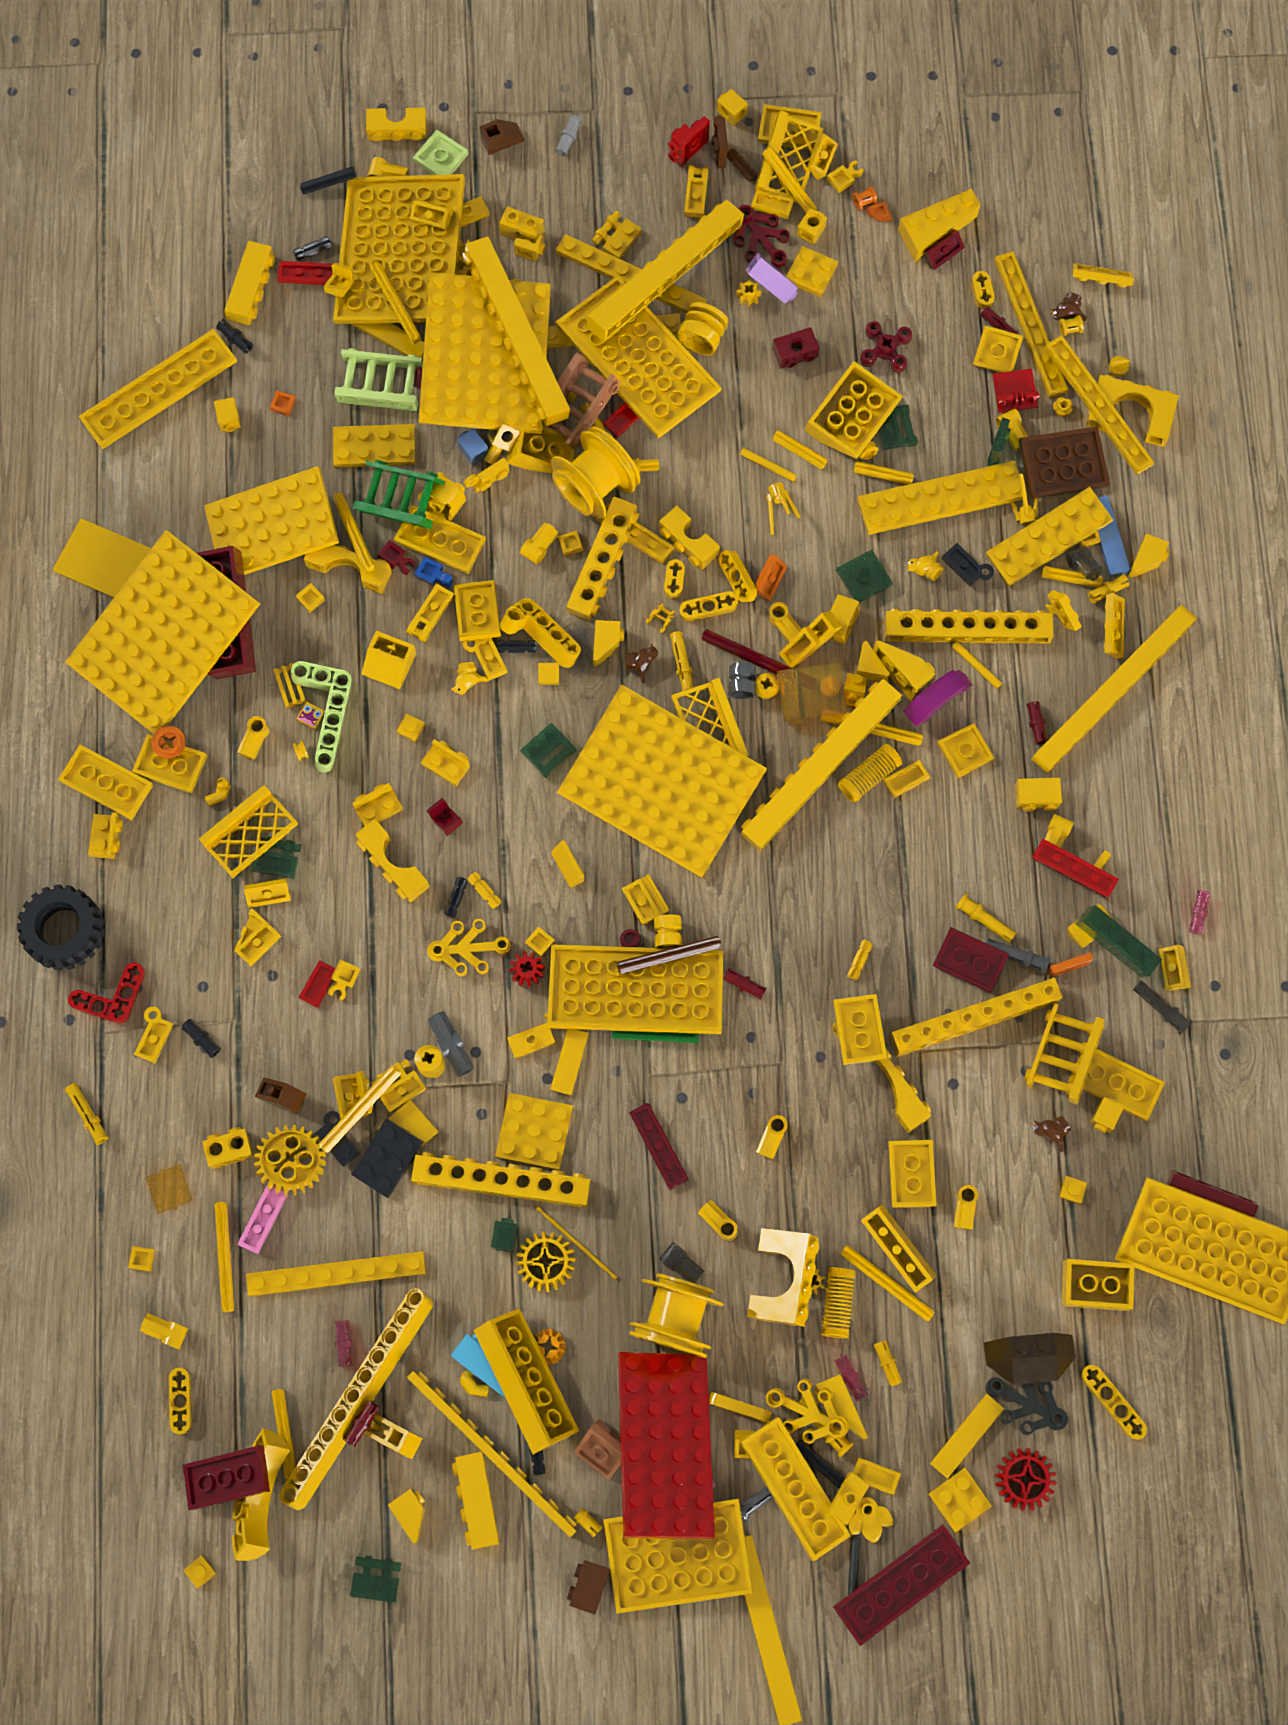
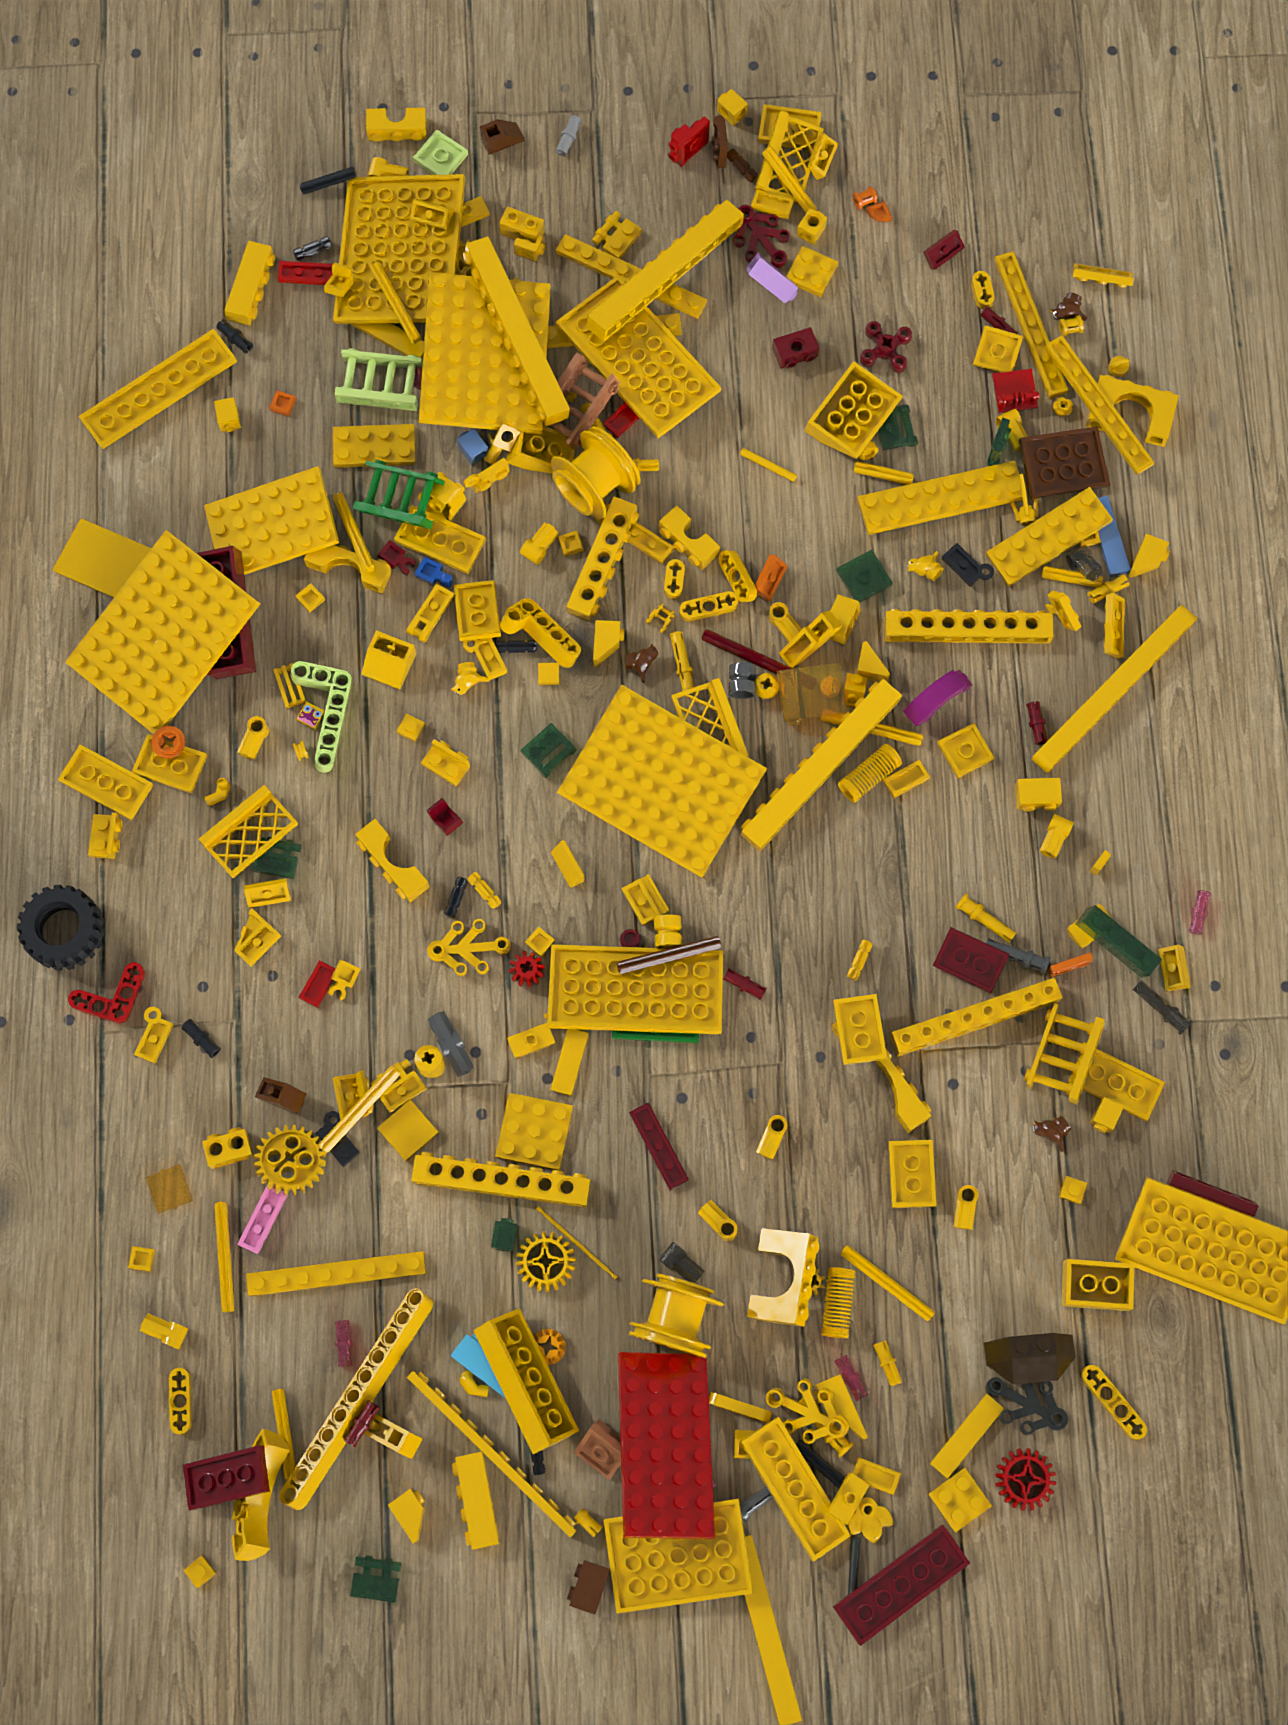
yellow pin [64,1083,109,1145] -> none
black plate [351,1118,424,1198] -> none
yellow bracket [352,783,403,827] -> none
yellow wheel [677,302,729,356] -> none
yellow plate [684,165,709,218] -> none
yellow gear [736,280,761,307] -> none
yellow plant [766,482,801,535] -> none
yellow axle [773,430,828,469] -> none
yellow plate [827,160,864,194] -> none
yellow brick [861,1204,937,1293] -> none
yellow slope [873,640,935,702] -> none
yellow wedge [898,189,980,263] -> none
yellow bar [952,641,1003,689] -> none
red fence [1031,838,1119,898] -> none

